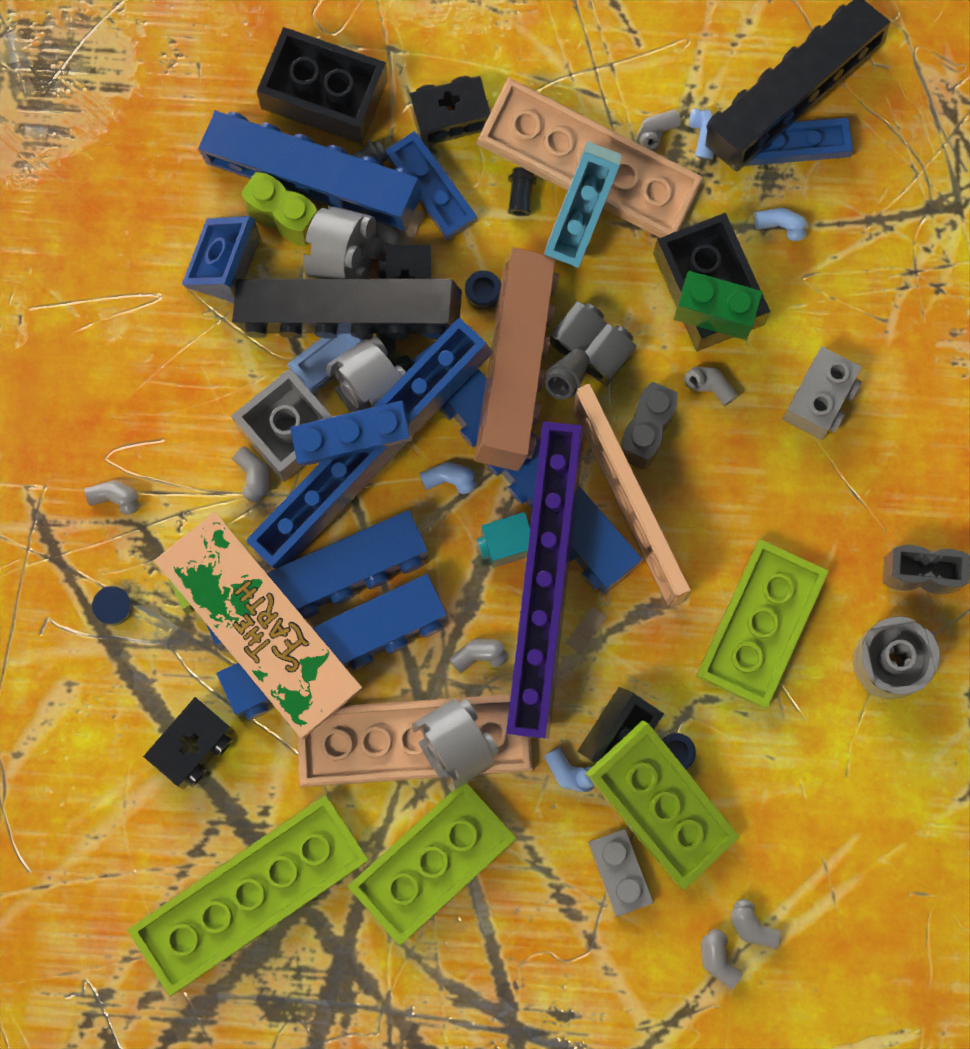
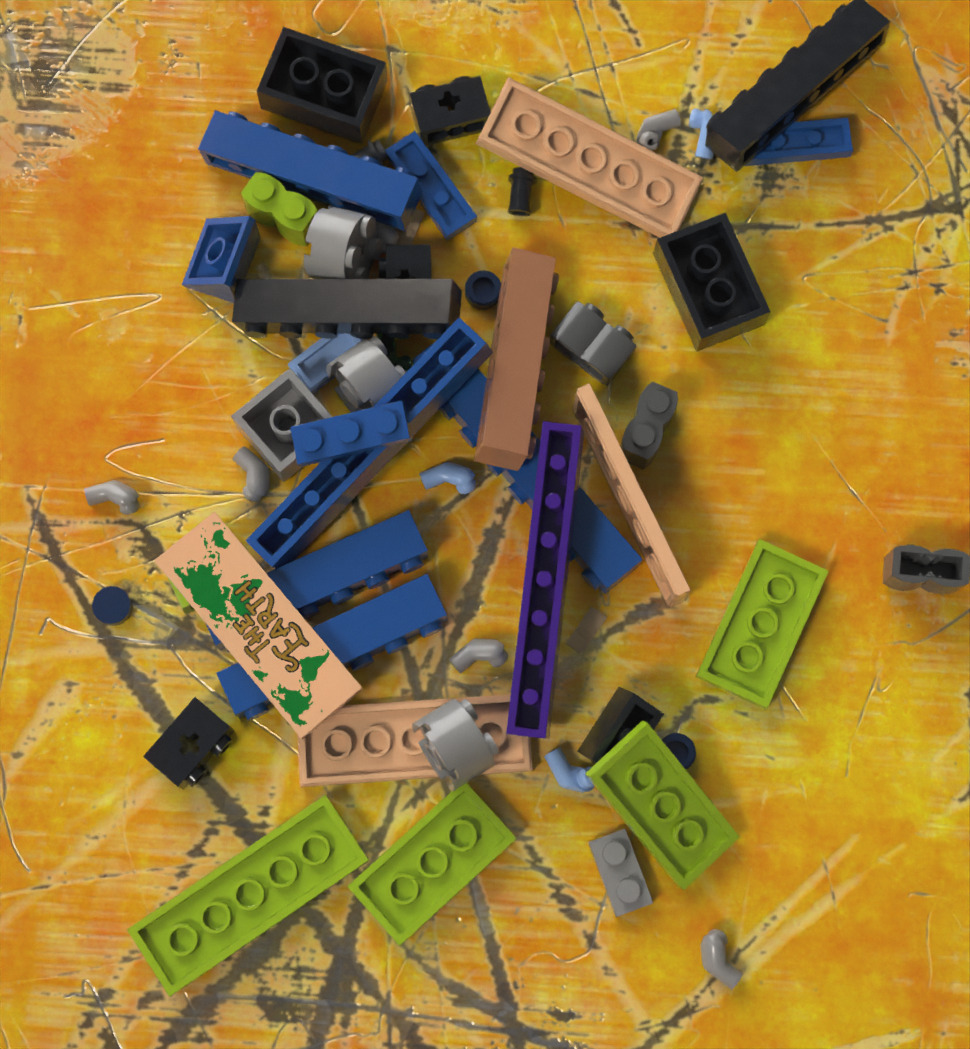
teal brick [476,512,530,568] -> none
medium azure brick [544,141,622,268] -> none
dark grey cone [545,349,590,400] -> none
green brick [674,271,762,340] -> none
light grey arm [684,367,739,406] -> none
light grey arm [731,899,781,950] -> none
light blue arm [754,207,808,241] -> none
light grey brick [782,346,862,440] -> none
light grey brick [853,617,940,699] -> none

